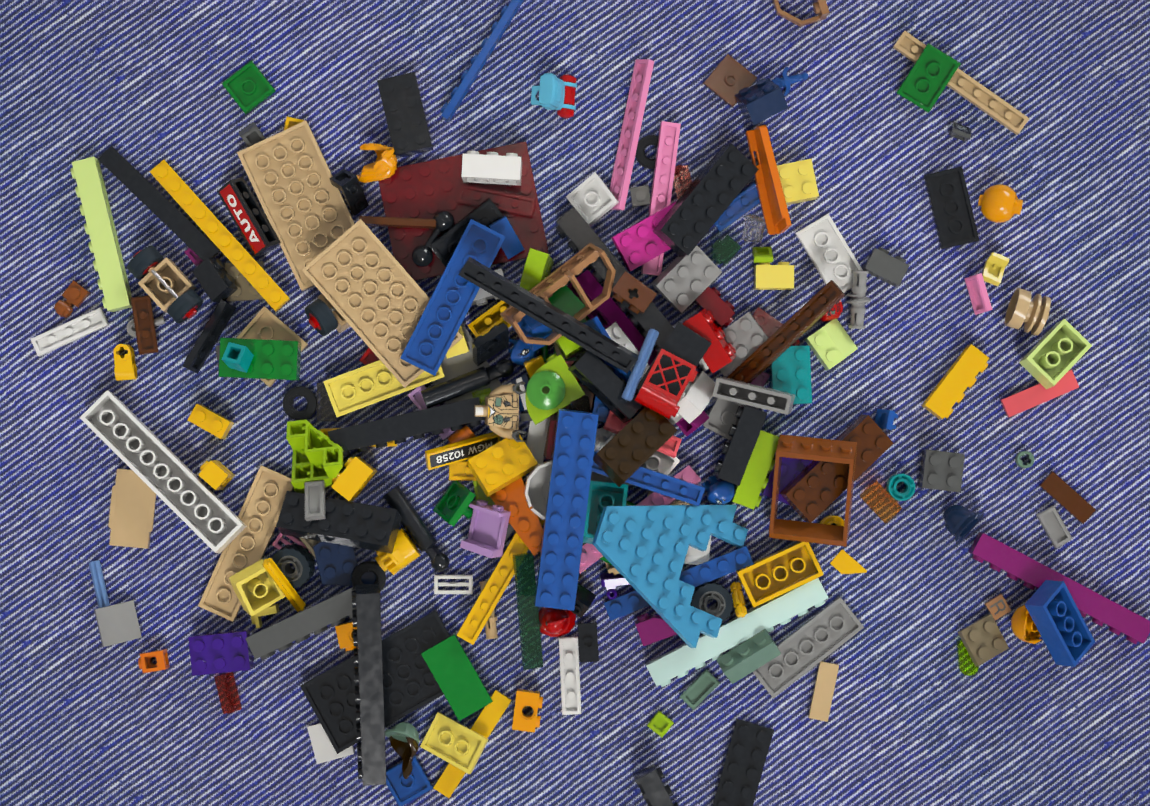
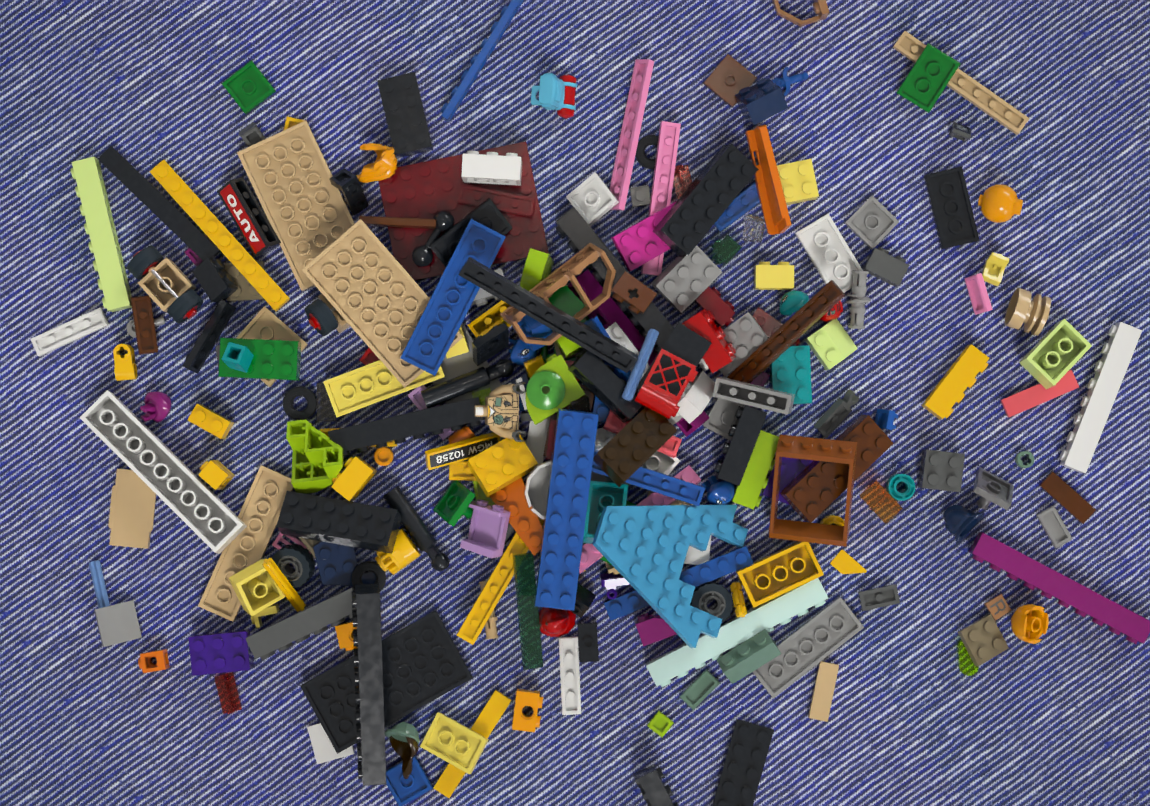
dark orange plate [54,280,90,318] -> none
light grey tile [305,480,326,521] -> none
green tile [421,634,493,721] -> none
white tile [434,575,473,594] -> none
blue tile [489,216,525,259] -> none
lime tile [752,247,773,263] -> none
blue brick [1025,580,1095,667] -> none
none -> magenta piece [140,391,172,423]
none -> light orange tile [374,447,394,466]
none -> teal piece [779,290,809,316]
none -> dark grey plate [813,389,860,439]
none -> light grey plate [845,195,899,250]
none -> dark grey plate [858,584,900,611]
none -> flat silver tile [973,467,1014,510]
none -> white brick [1059,322,1142,473]

